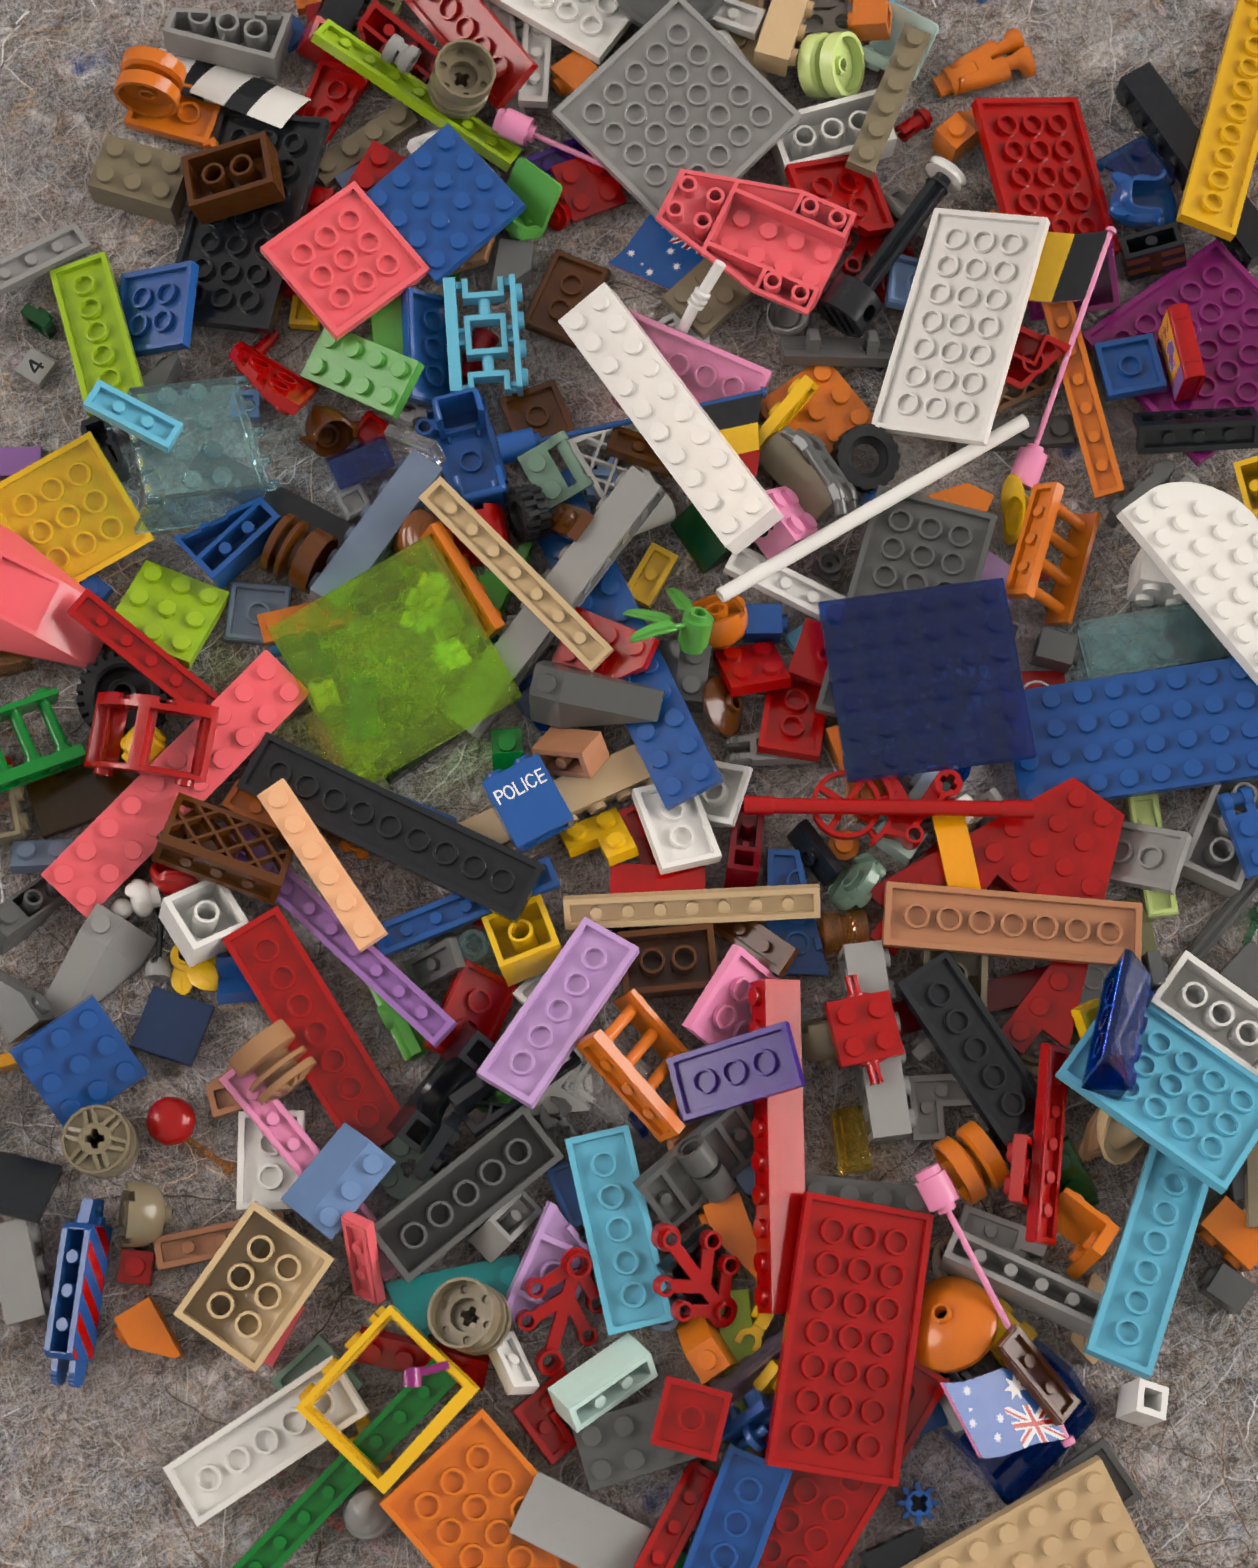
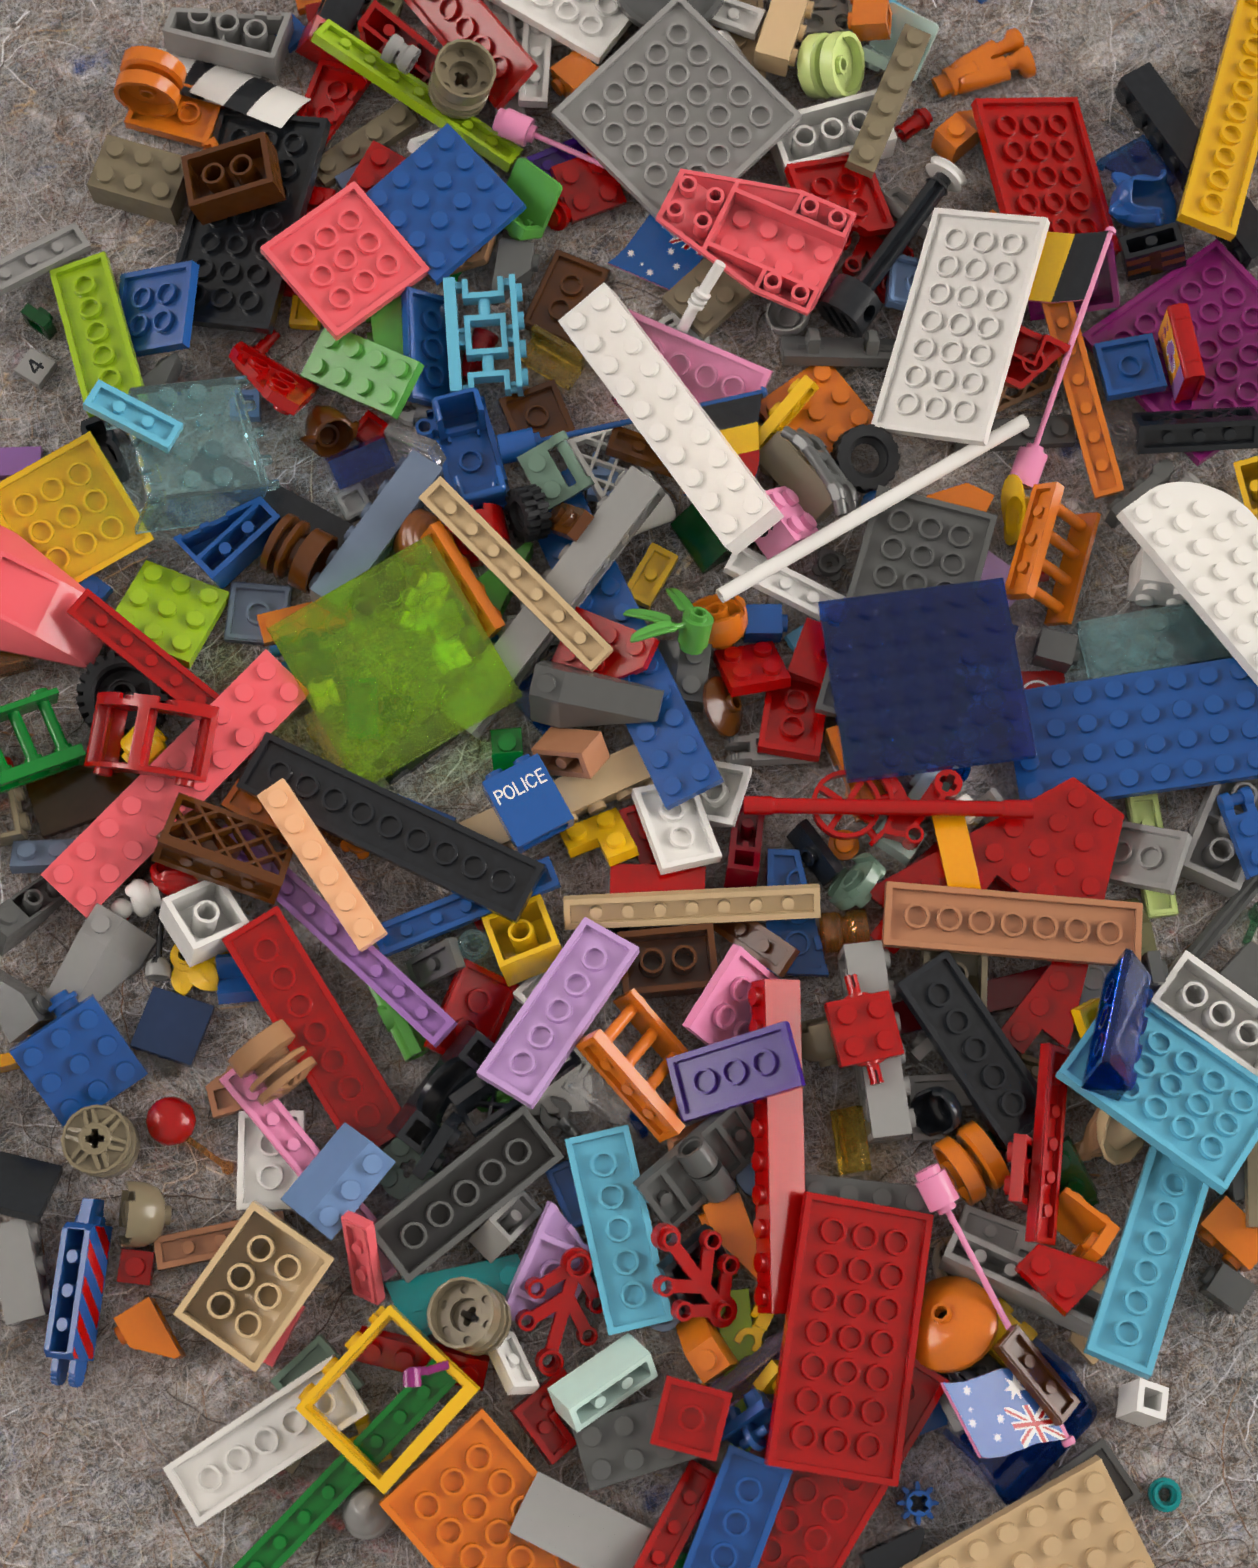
none -> blue plate [48,989,79,1017]
none -> clear yellow panel [521,324,585,391]
none -> black hair [910,1086,962,1137]
none -> red wing [1014,1244,1109,1317]
none -> teal plate [1148,1477,1182,1512]

